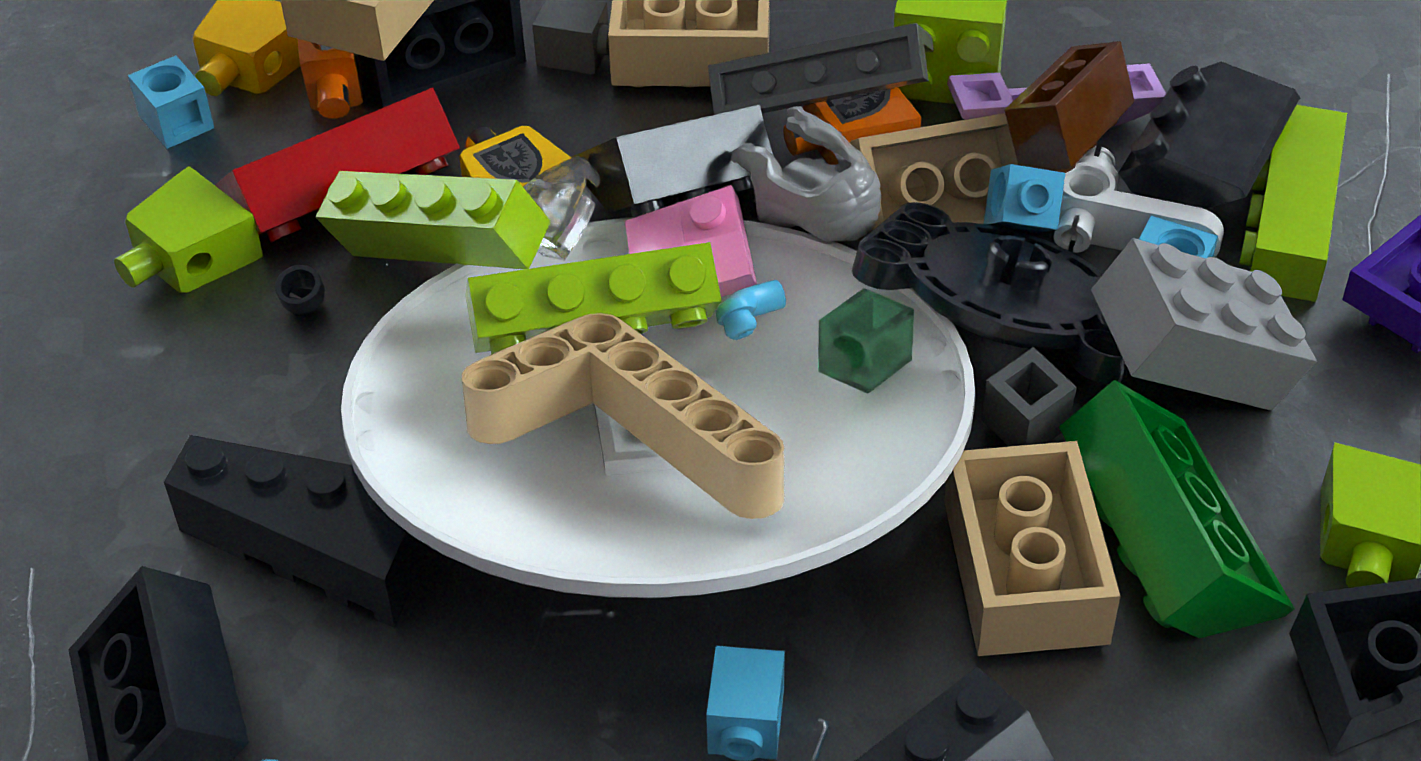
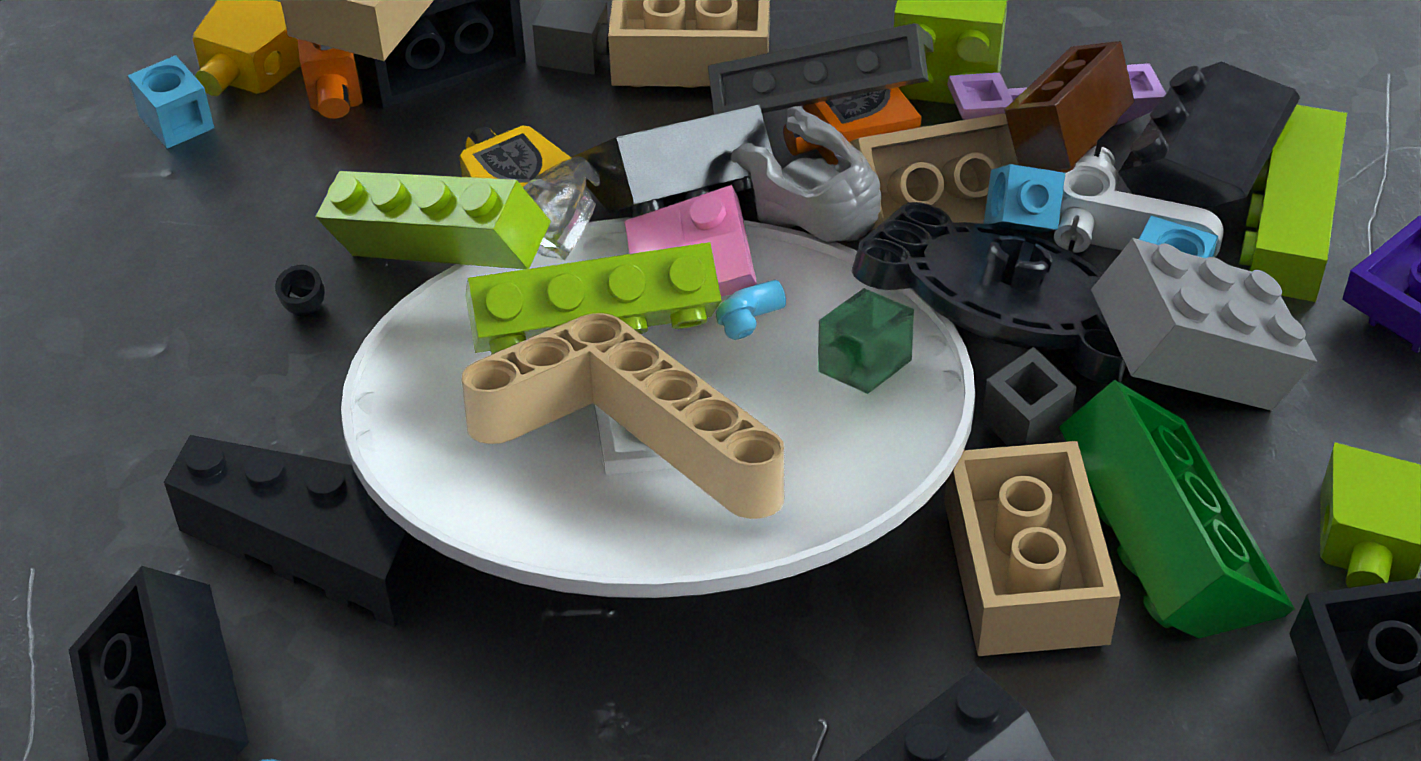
lime torso [114,166,263,293] -> none
red slope [215,88,460,242] -> none
medium azure brick [706,646,785,761] -> none

